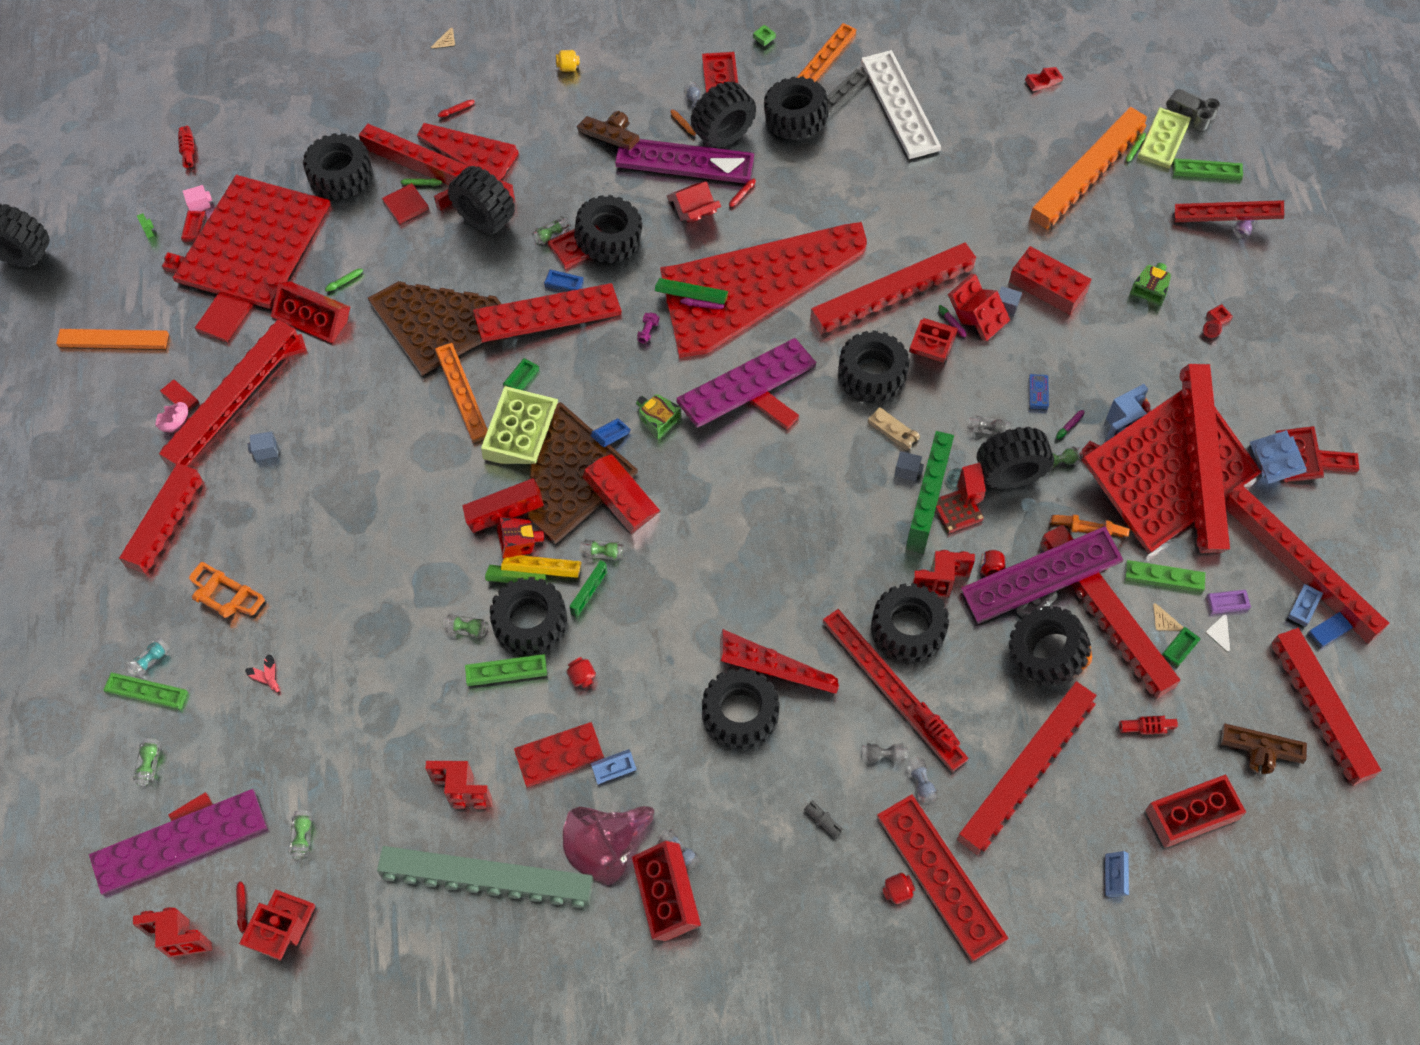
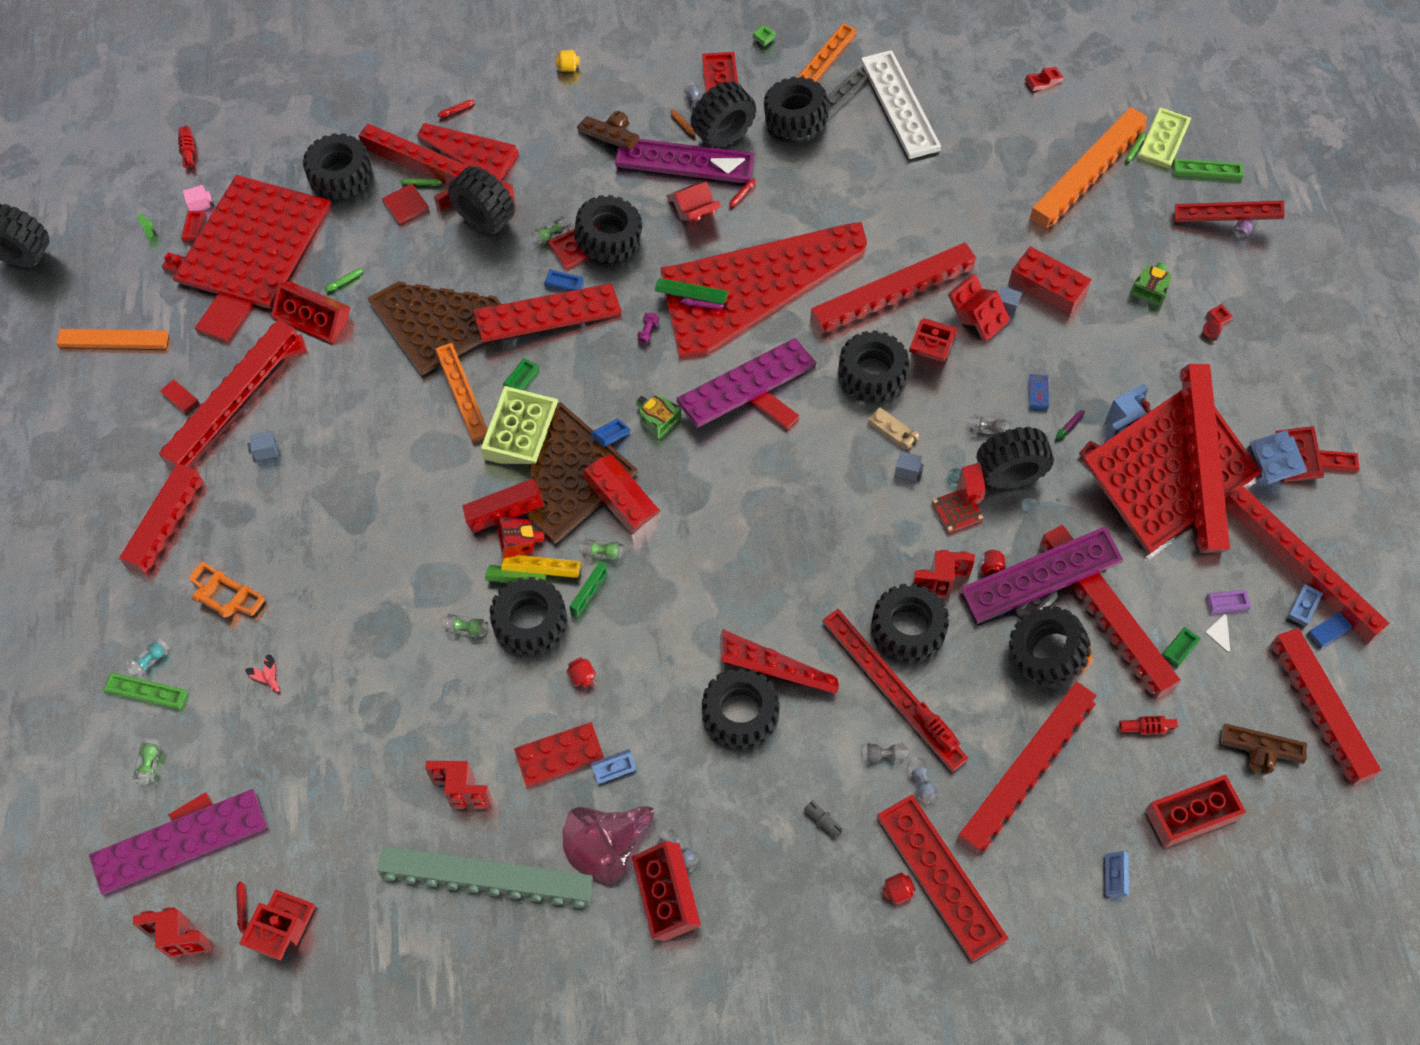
bright pink hair [155,402,188,433] -> none
clear piece [288,810,313,860] -> none
tan sticker [431,28,455,48] -> none
bright green plate [465,654,547,686] -> none
green arch [905,431,954,554] -> none
magenta piece [938,305,966,337] -> none
orange bar [1049,514,1130,538] -> none
clear piece [1051,446,1083,469] -> none
bright green plate [1124,560,1206,593] -> none
tan sticker [1153,603,1184,631] -> none
dark grey piece [1166,89,1220,131] -> none

